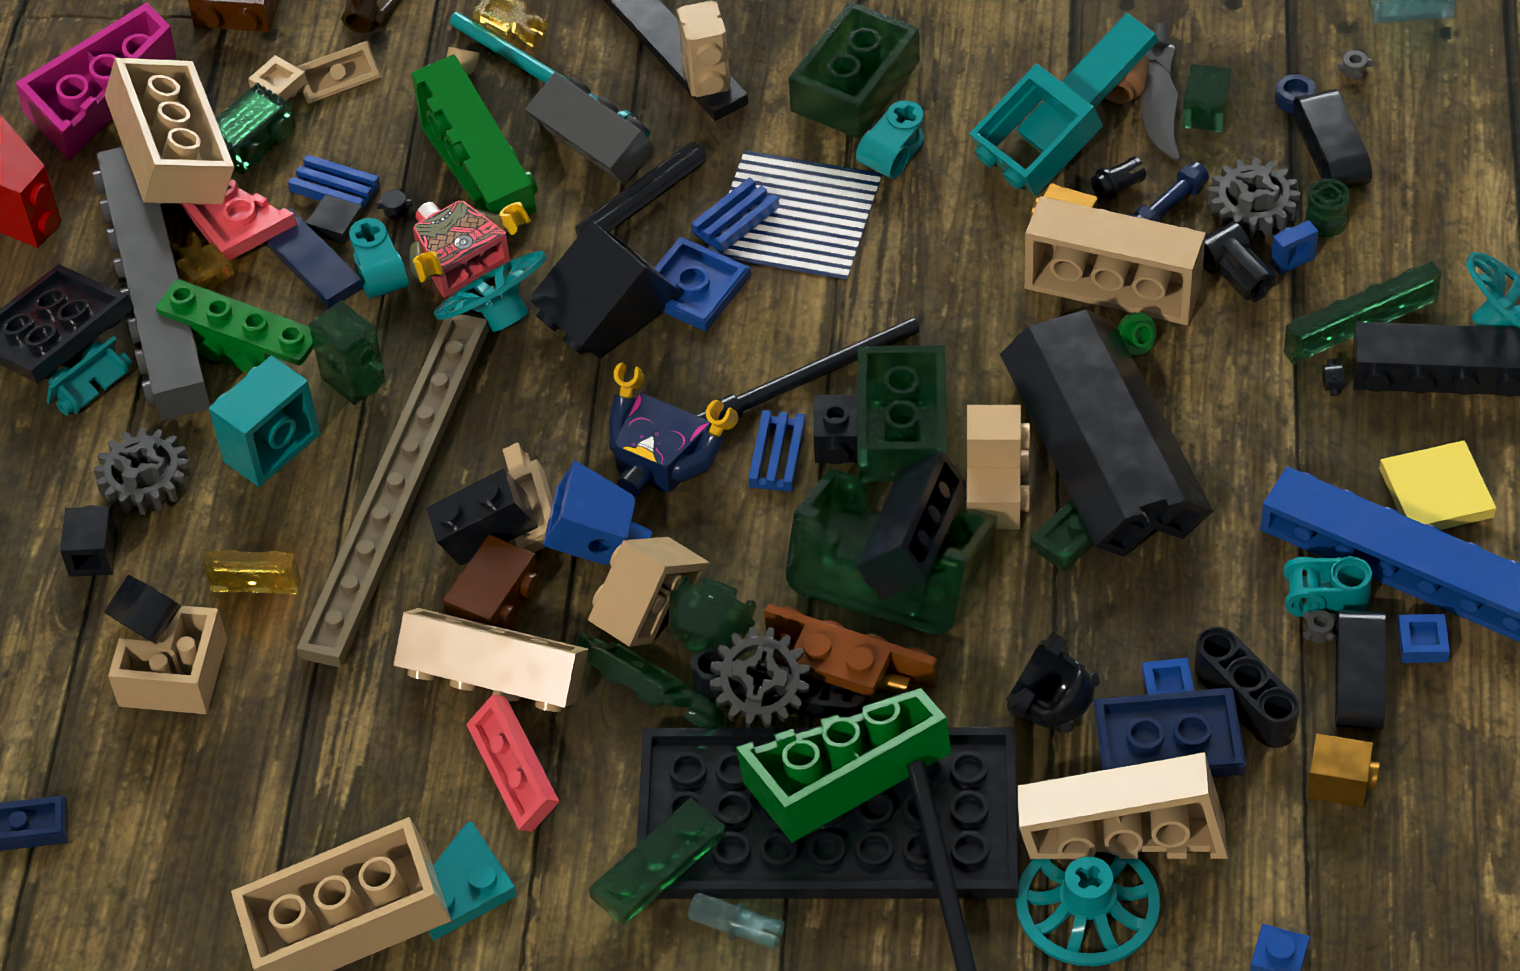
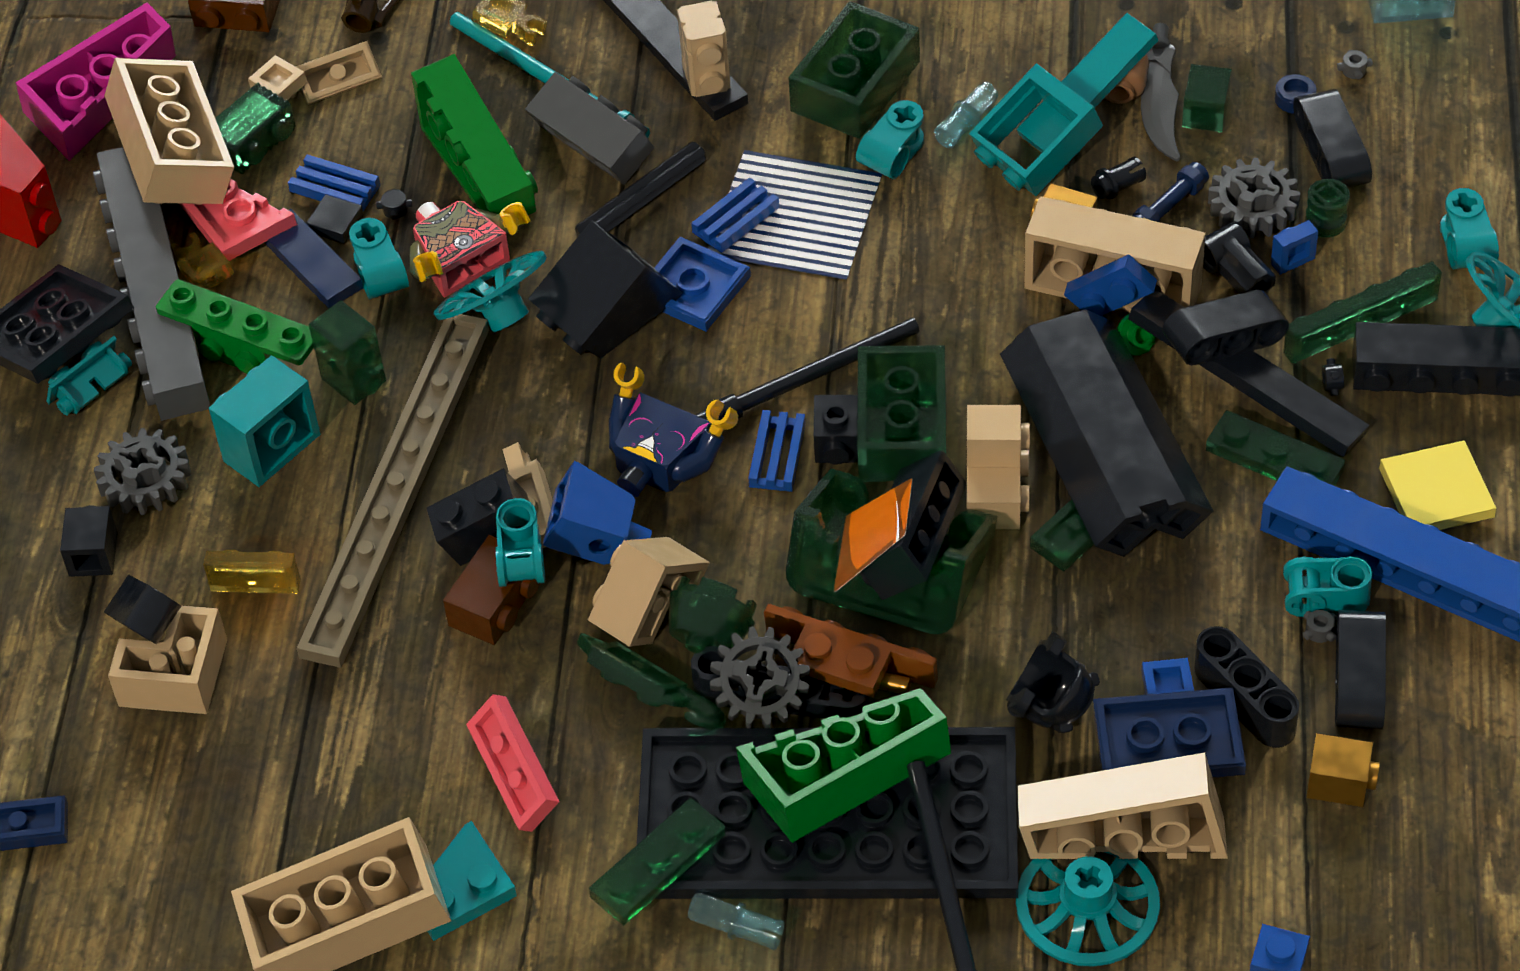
tan brick [394,608,589,712] -> none
tan hinge [447,47,480,75] -> none
blue plate [1397,614,1450,663] -> none
none -> teal piece [496,498,545,587]
none -> orange sticker [834,478,913,592]
none -> clear light blue axle [933,81,999,148]
none -> blue plate [1064,254,1157,316]
none -> black tile [1128,289,1369,457]
none -> black beam [1162,290,1290,366]
none -> clear green plate [1206,410,1346,486]
none -> teal piece [1440,188,1499,270]

